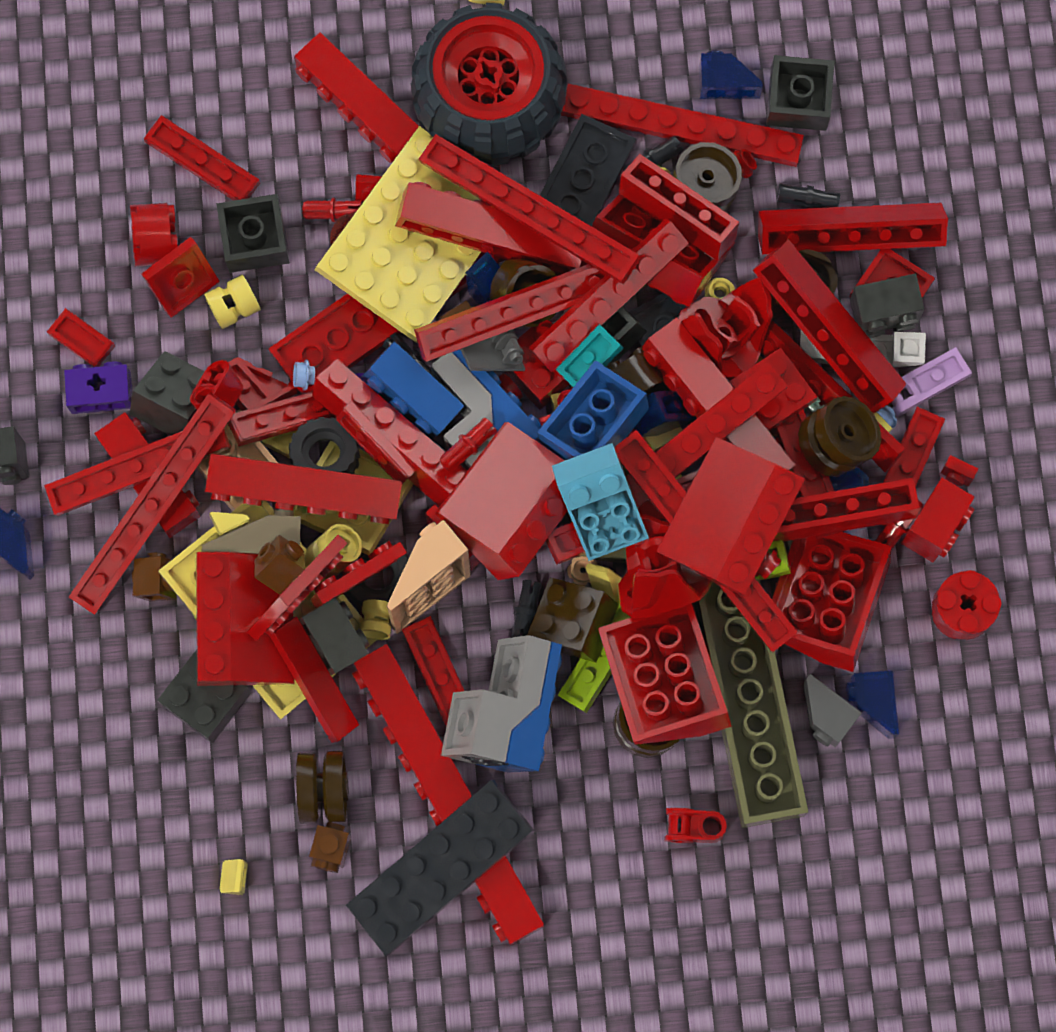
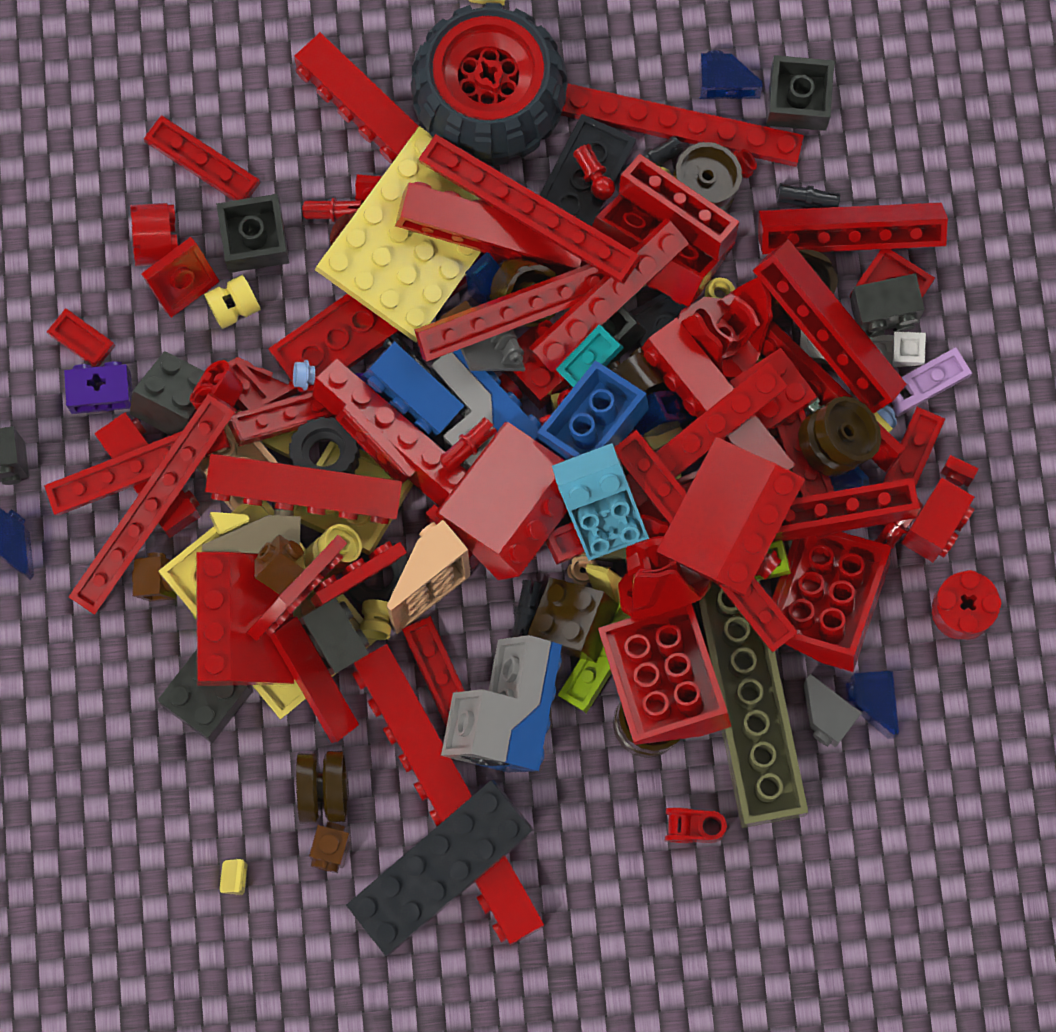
none -> red pin [573,144,615,200]

